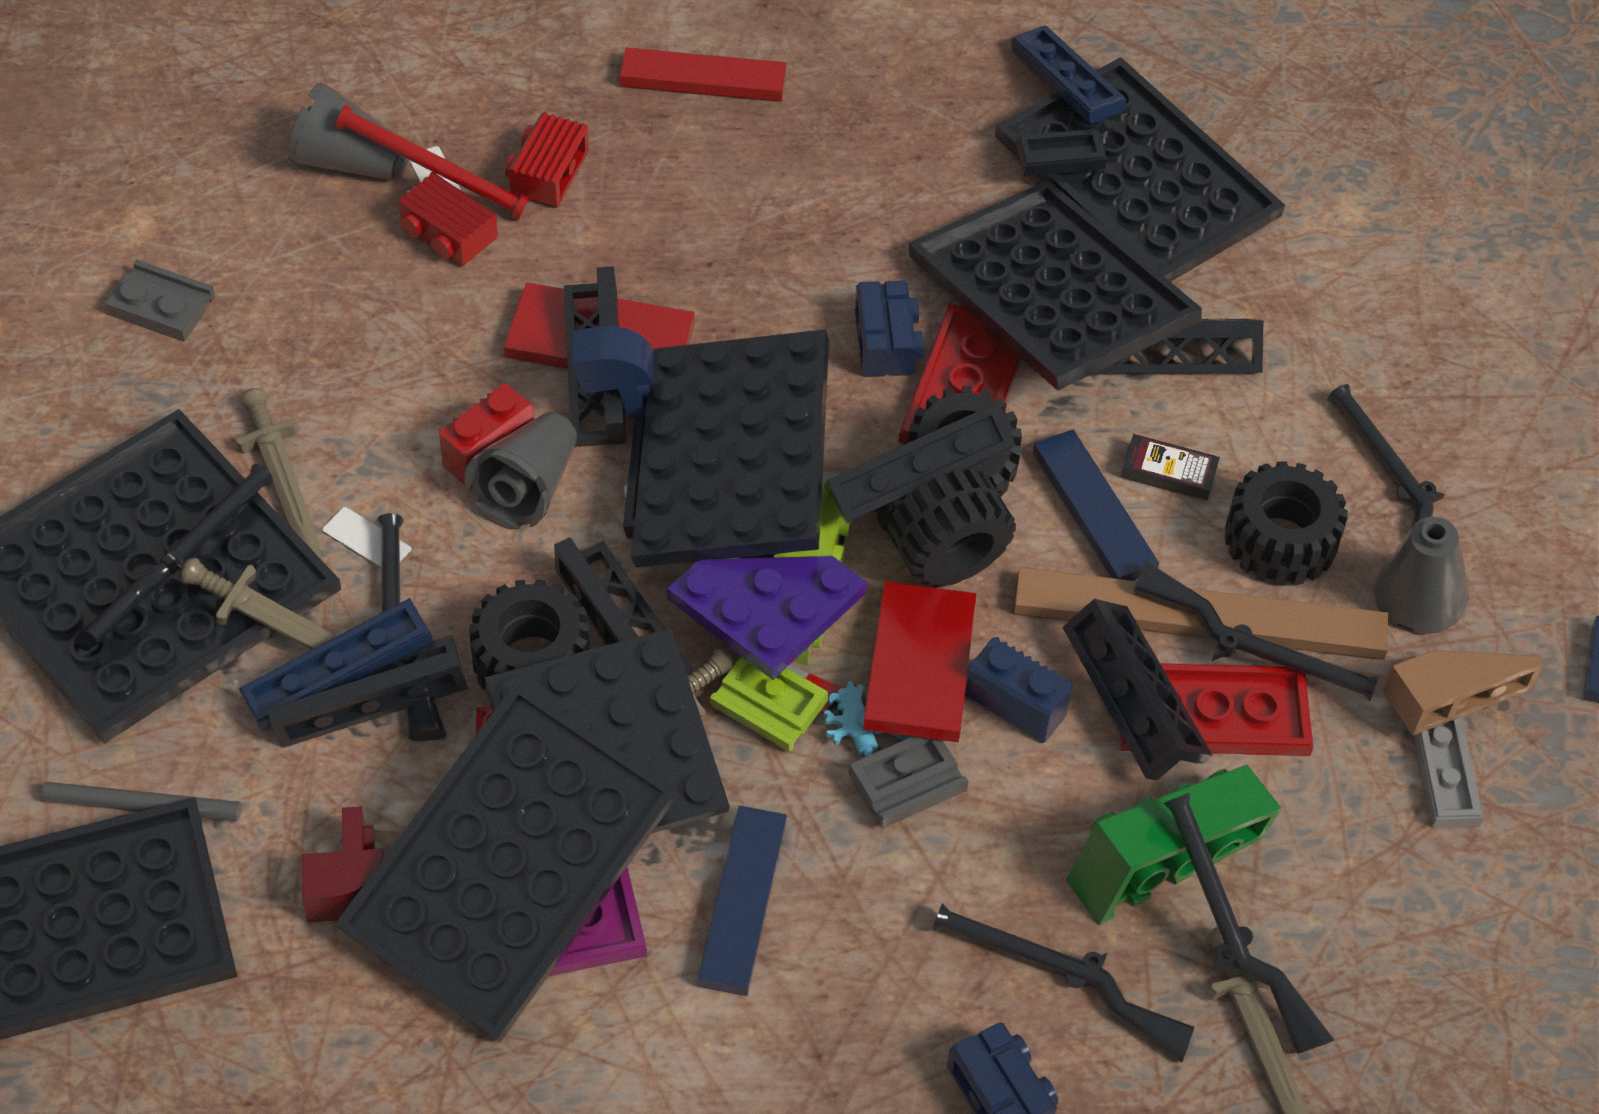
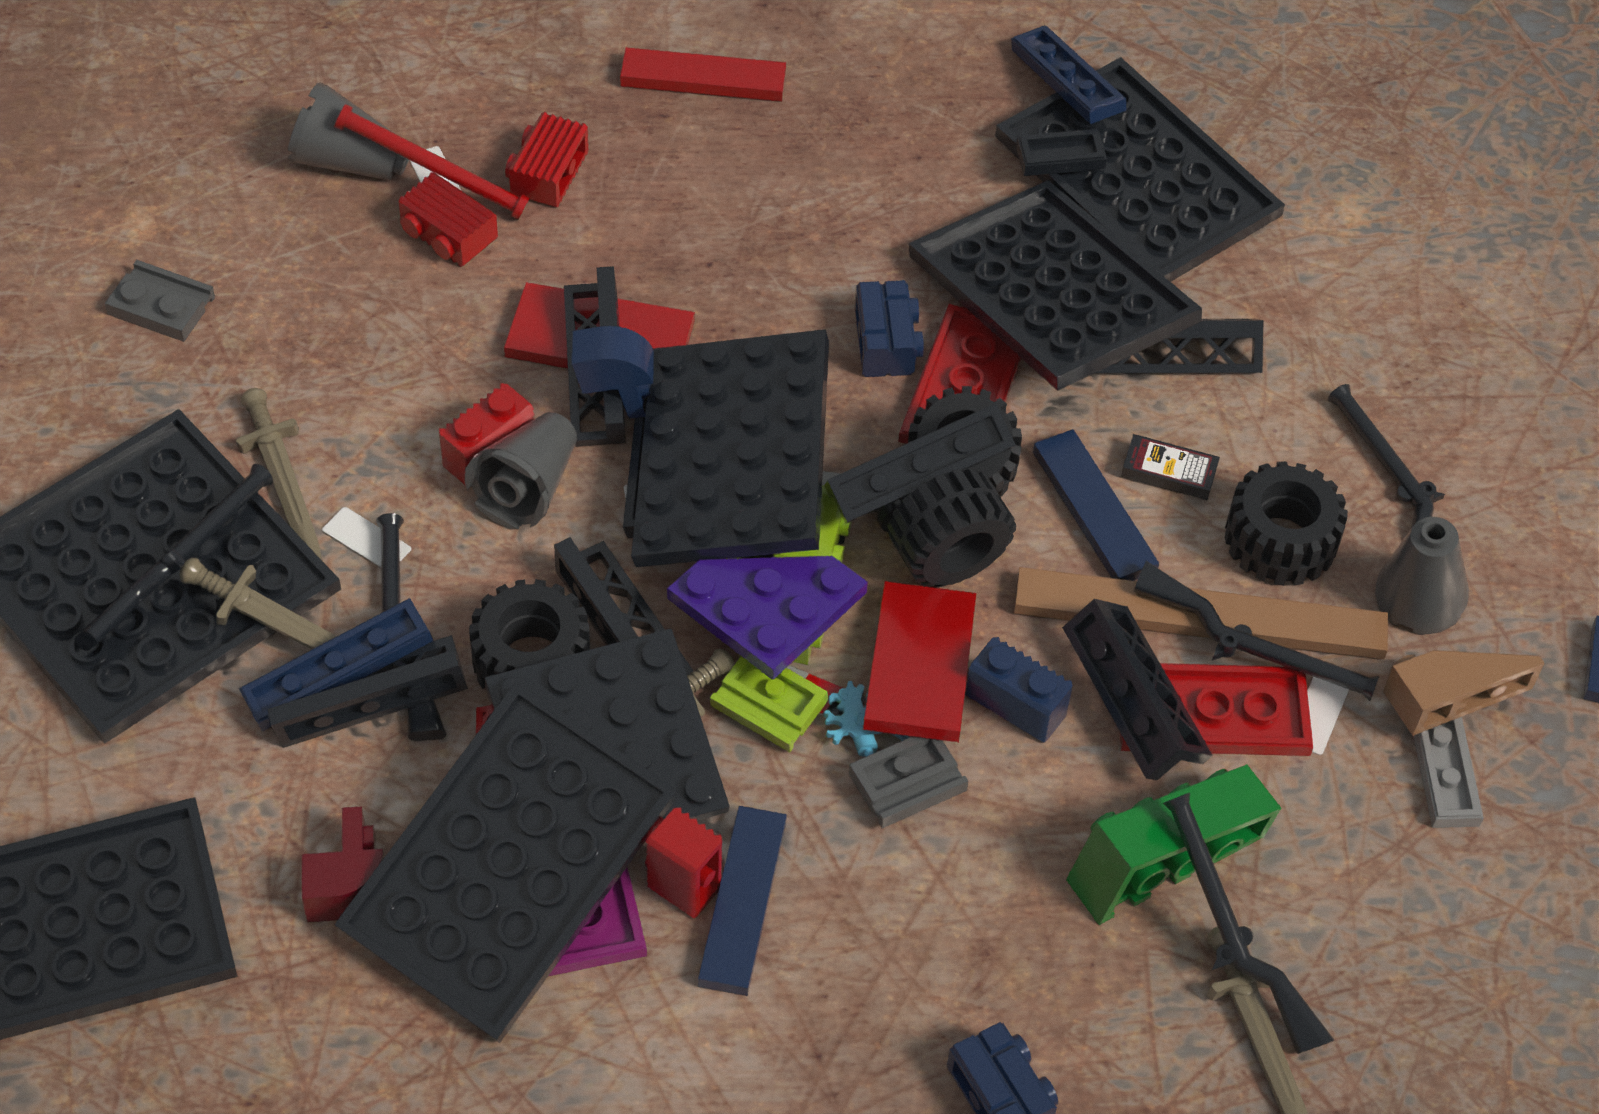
dark grey bar [42,782,241,821] -> none
black piece [933,903,1195,1063] -> none
none -> red brick [645,807,722,918]
none -> white sticker [1307,677,1349,755]

